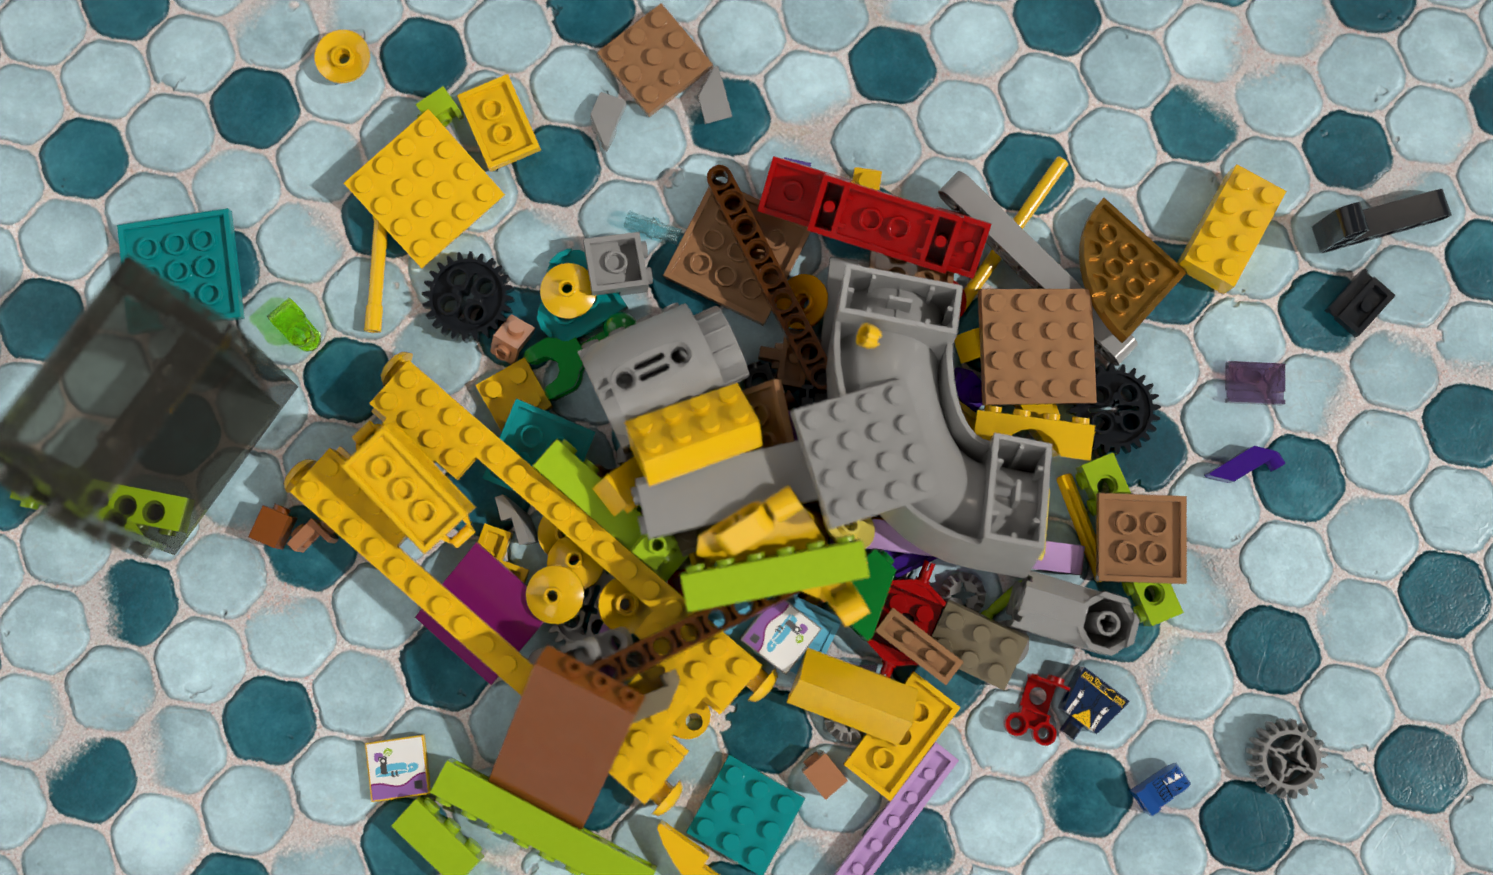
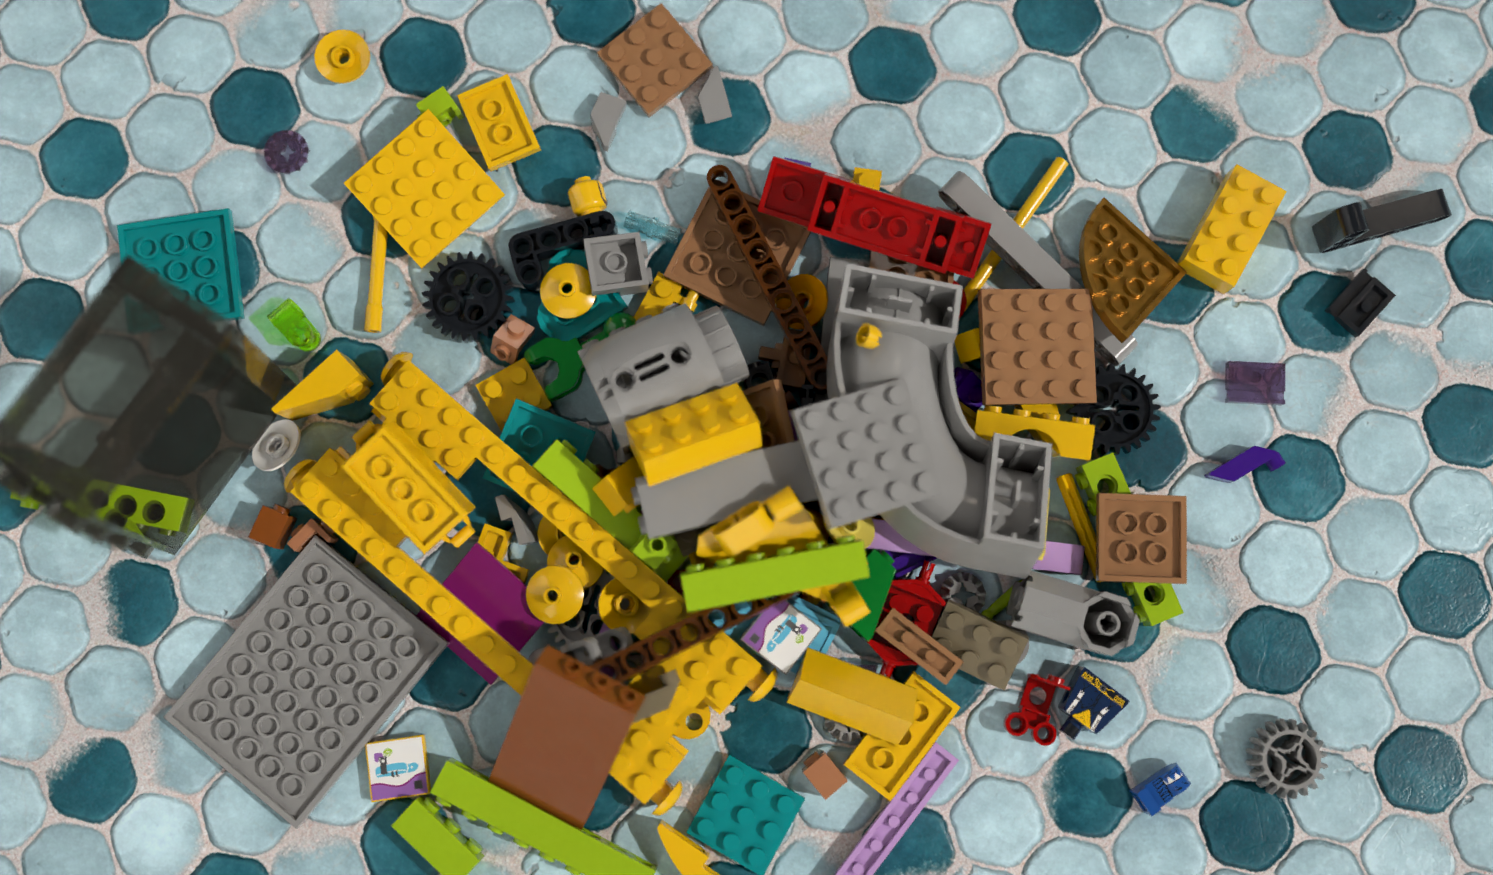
none -> light grey plate [164,535,449,829]
none -> white dish [252,419,301,471]
none -> clear purple gear [264,130,310,175]
none -> yellow slope [271,350,374,421]
none -> black beam [508,211,618,291]
none -> yellow head [568,176,608,217]
none -> yellow plate [634,272,700,321]

